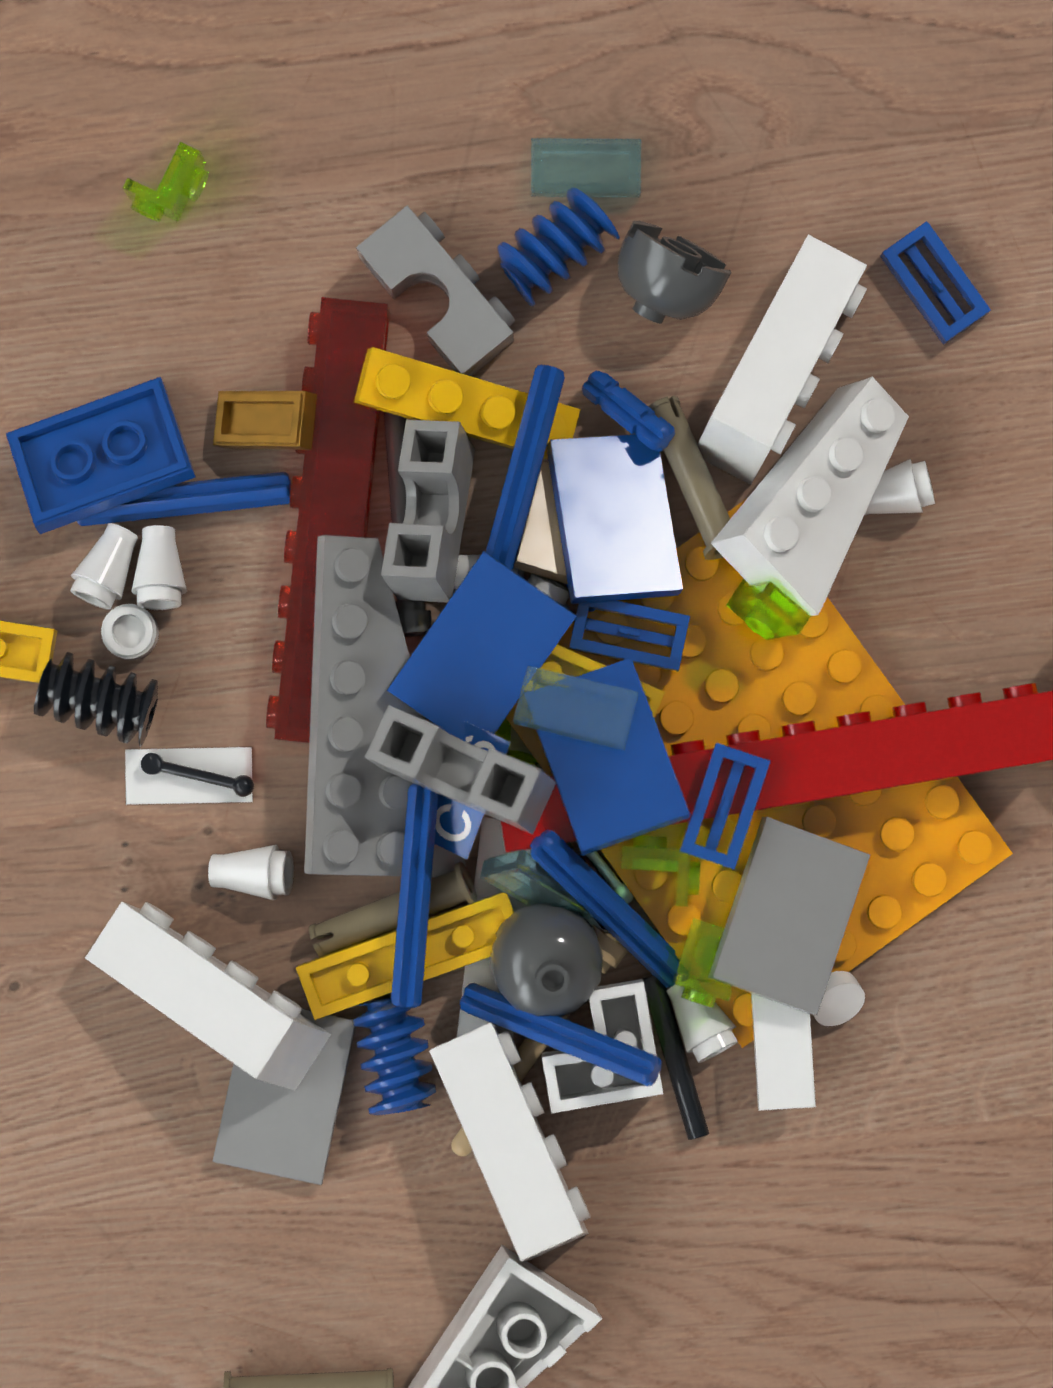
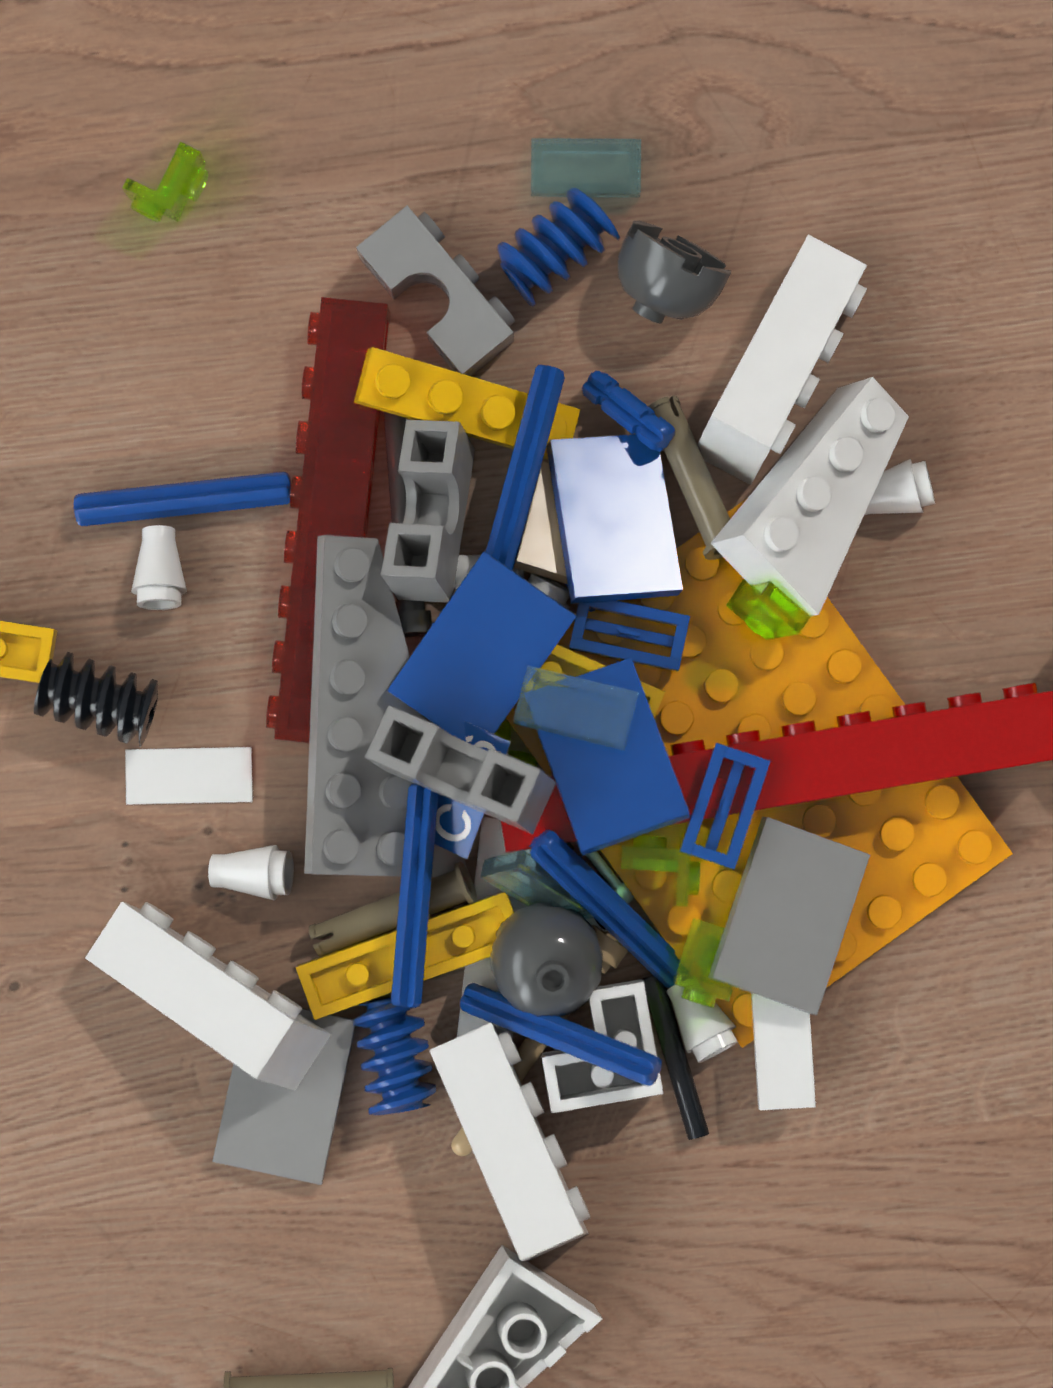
blue tile [6,377,196,534] -> none
white cone [70,523,138,610] -> none
white tile [101,604,159,660] -> none
black hinge [141,753,254,797] -> none
pearl gold tile [213,391,317,450] -> none
white tile [813,971,865,1026] -> none
blue tile [880,221,991,345] -> none

